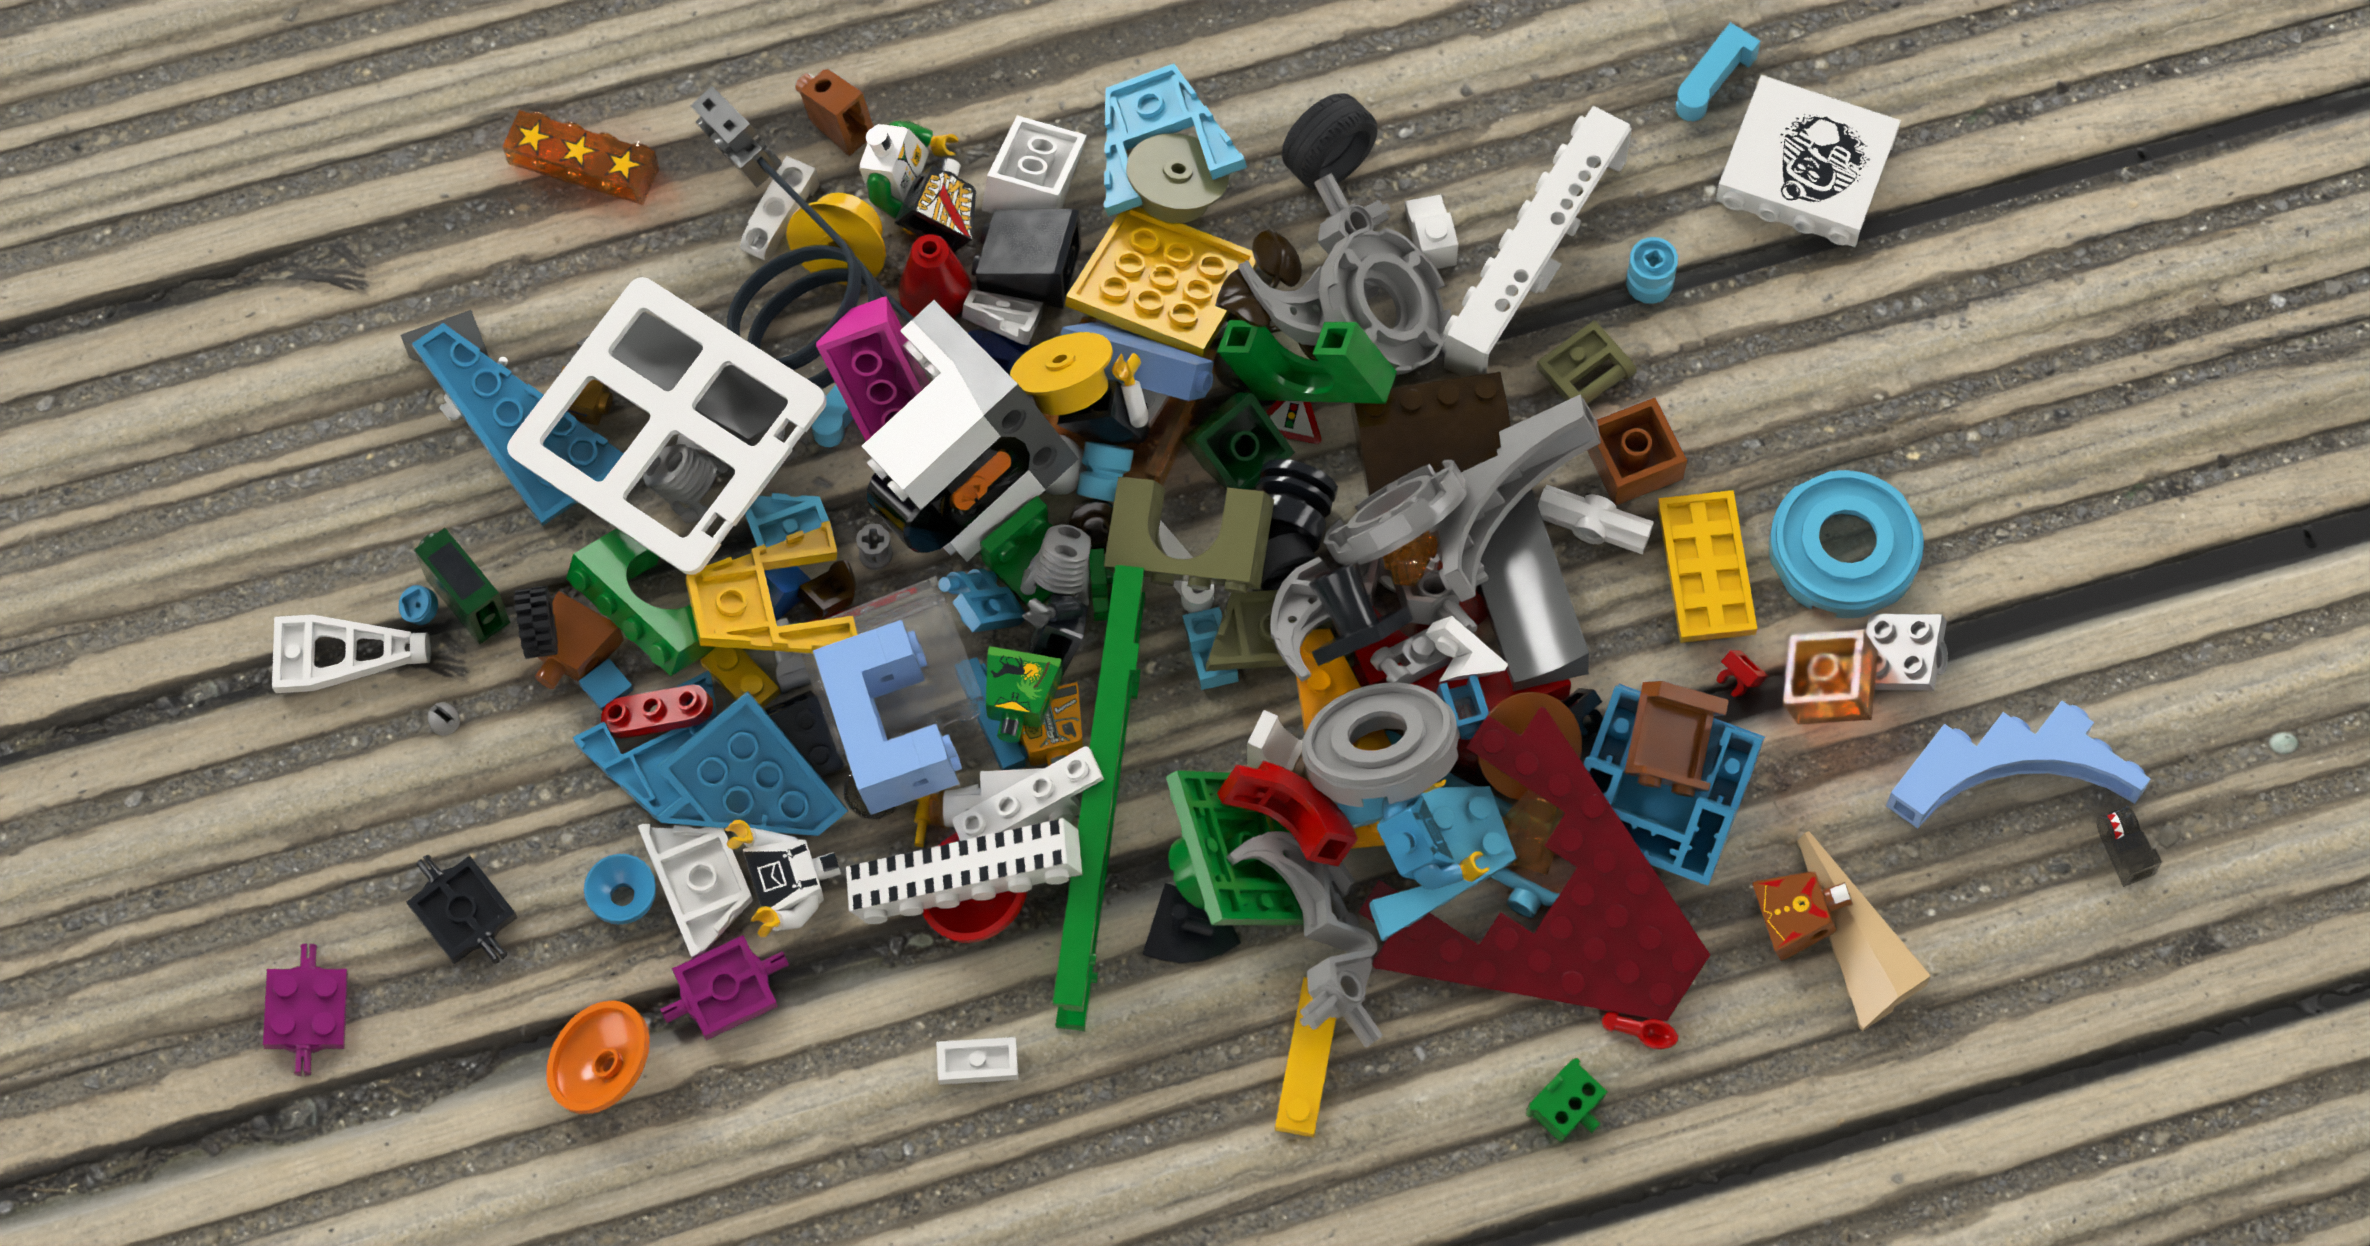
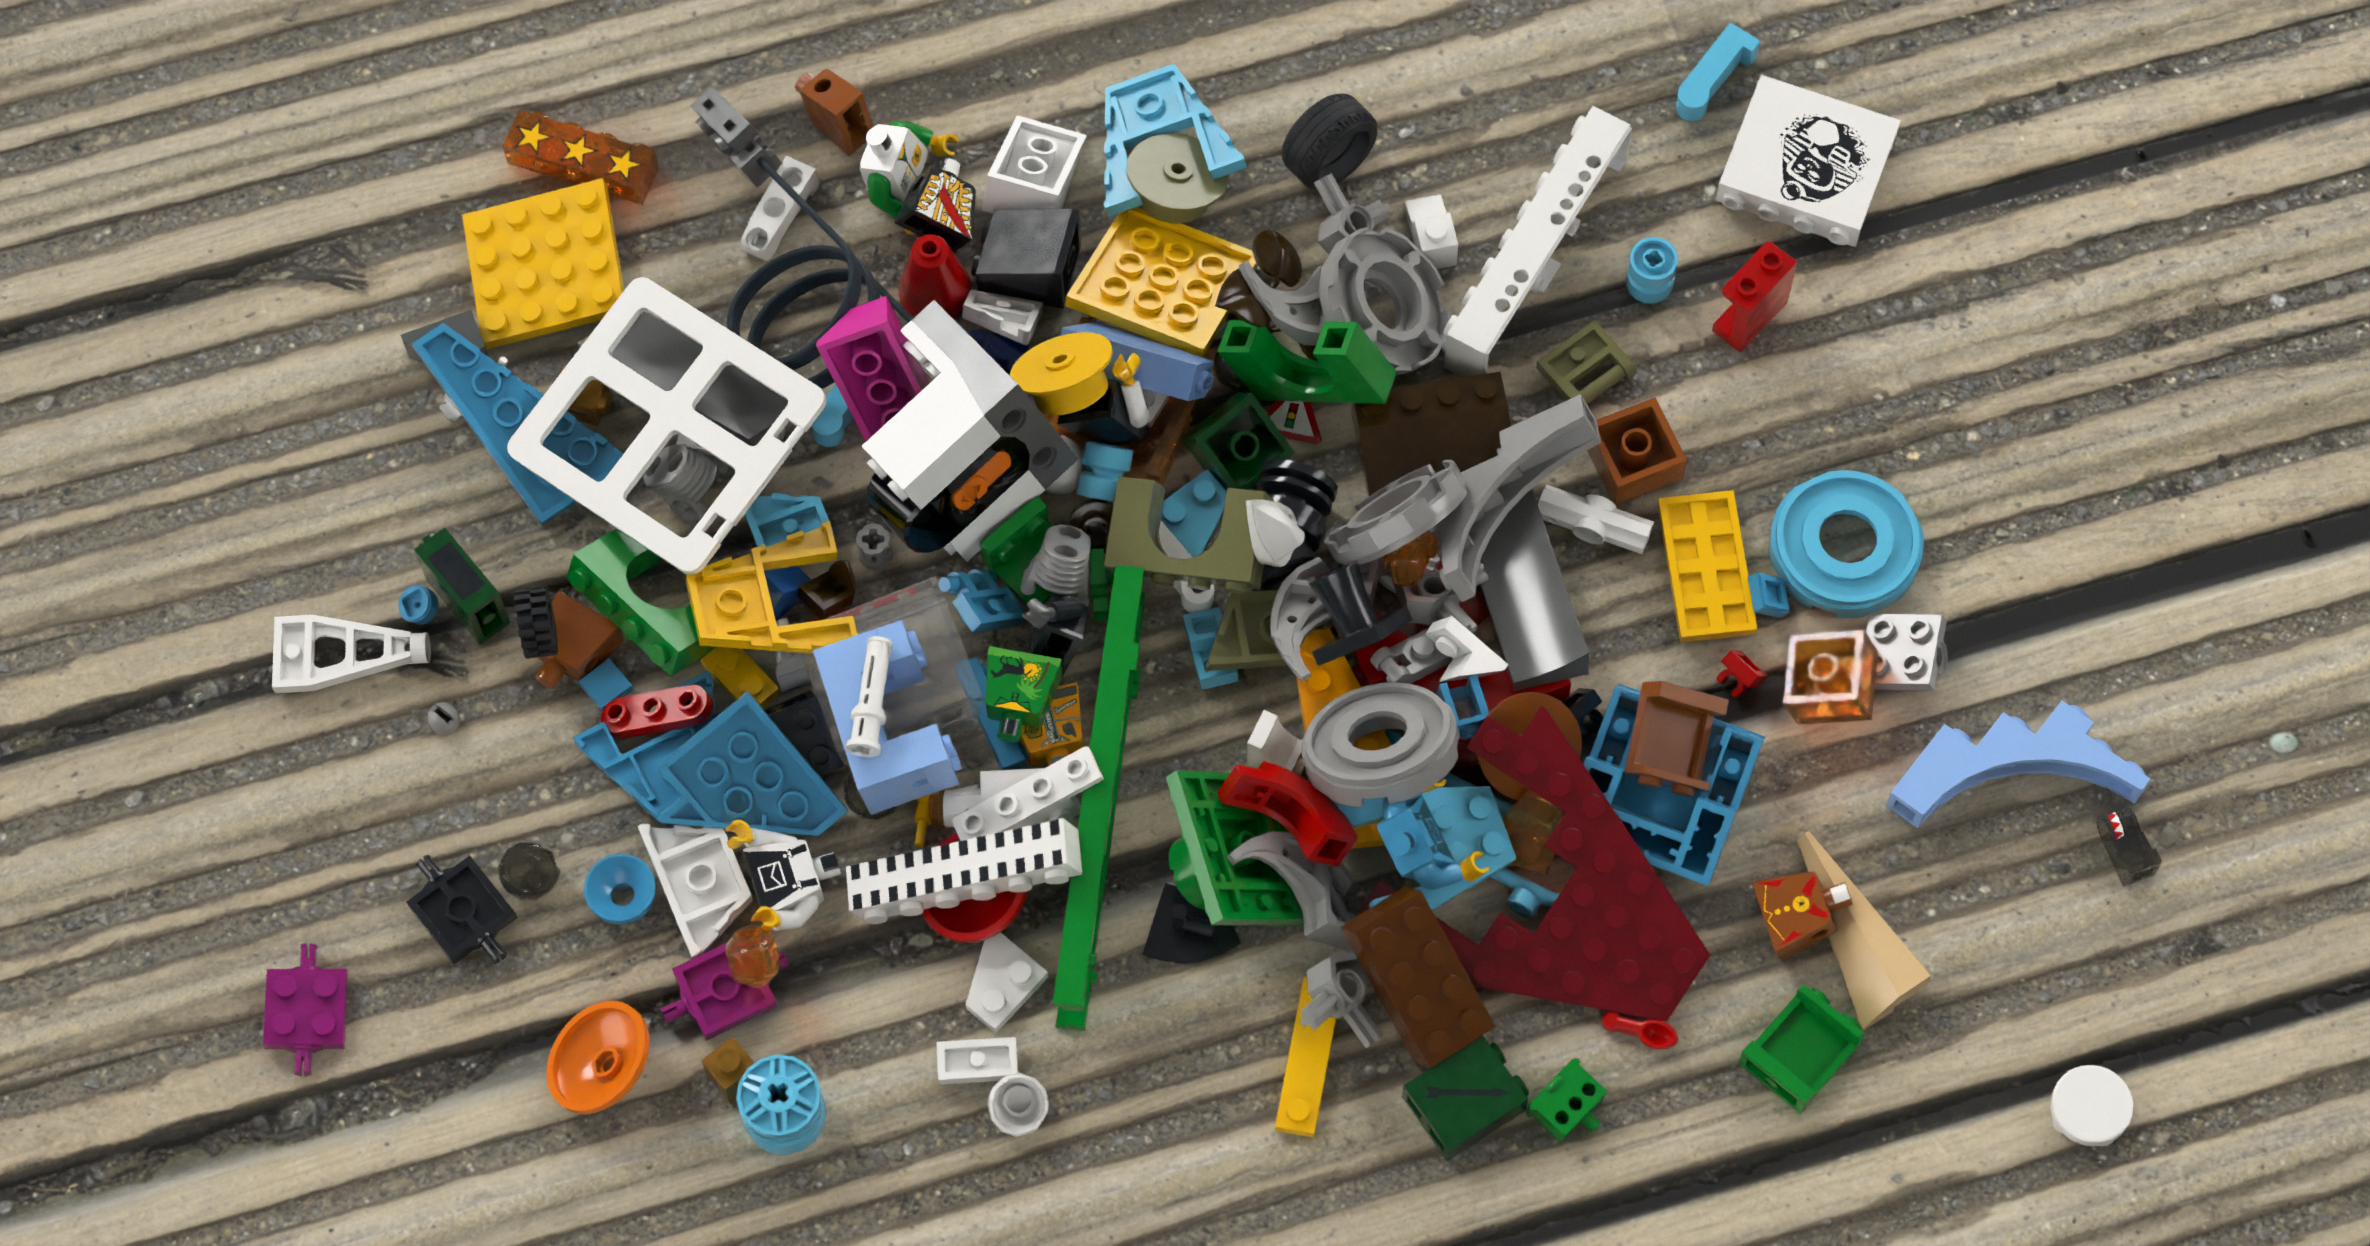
yellow piece [786,193,886,285] -> none
none -> yellow plate [462,178,624,350]
none -> clear smoke hair [498,842,560,901]
none -> pearl gold brick [701,1037,754,1104]
none -> clear orange head [726,925,781,988]
none -> medium azure wheel [736,1054,827,1155]
none -> white pin [845,636,893,757]
none -> white wing [966,932,1048,1034]
none -> white hair [988,1073,1049,1137]
none -> medium azure wing [1161,469,1227,557]
none -> white piece [1246,499,1305,567]
none -> reddish brown brick [1340,886,1496,1069]
none -> dark green brick [1402,1035,1529,1161]
none -> red panel [1712,241,1797,353]
none -> green panel [1738,984,1865,1114]
none -> dark azure tile [1748,572,1790,618]
none -> white tile [2050,1065,2133,1147]

